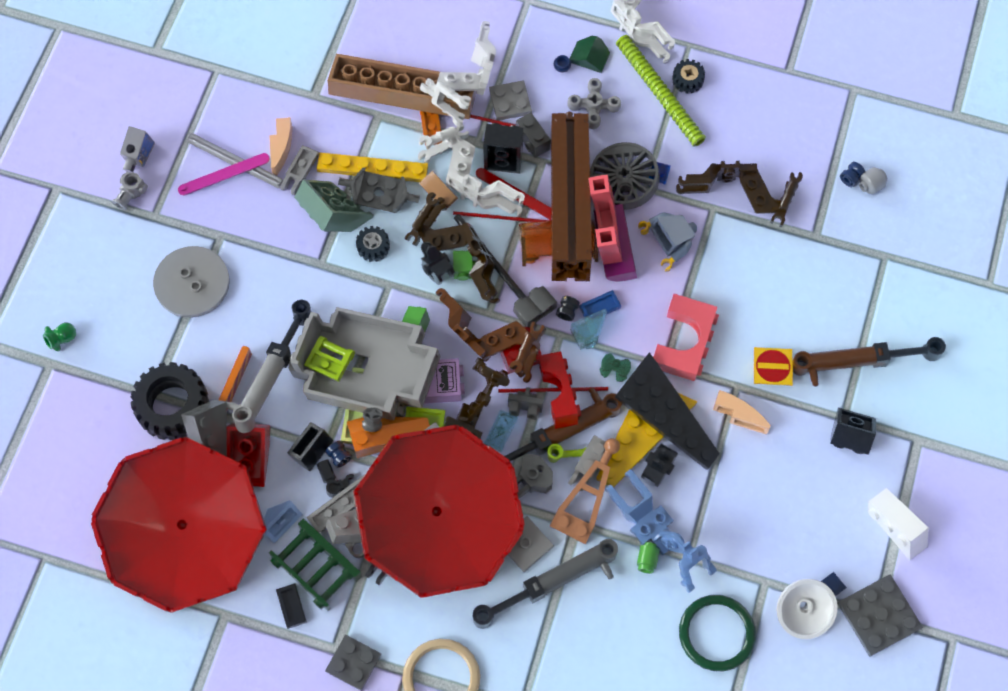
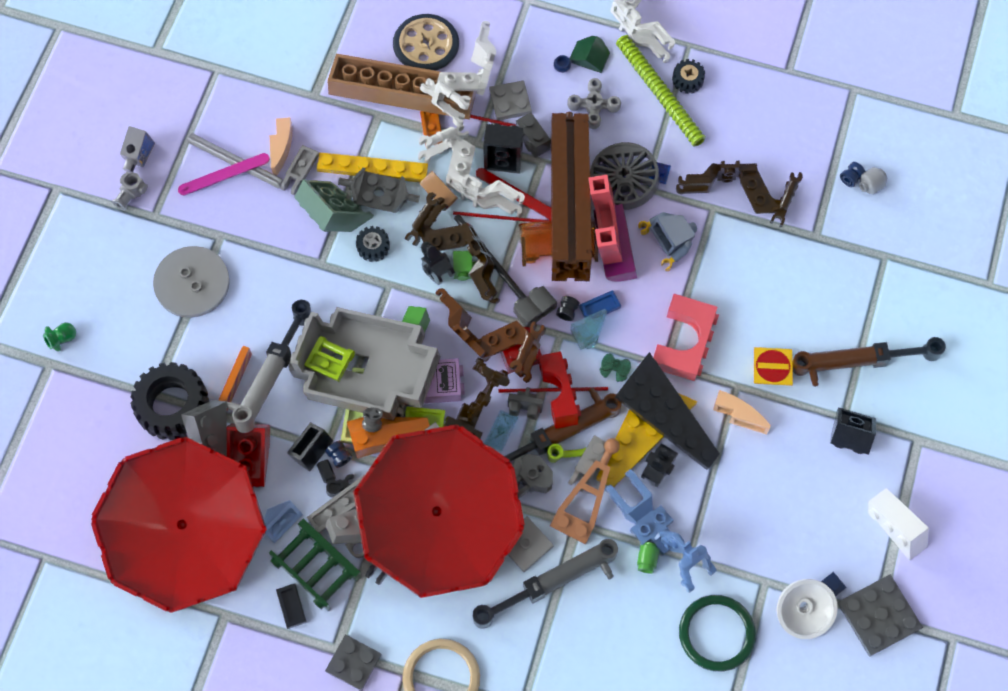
none -> tan wedge [393,14,459,71]

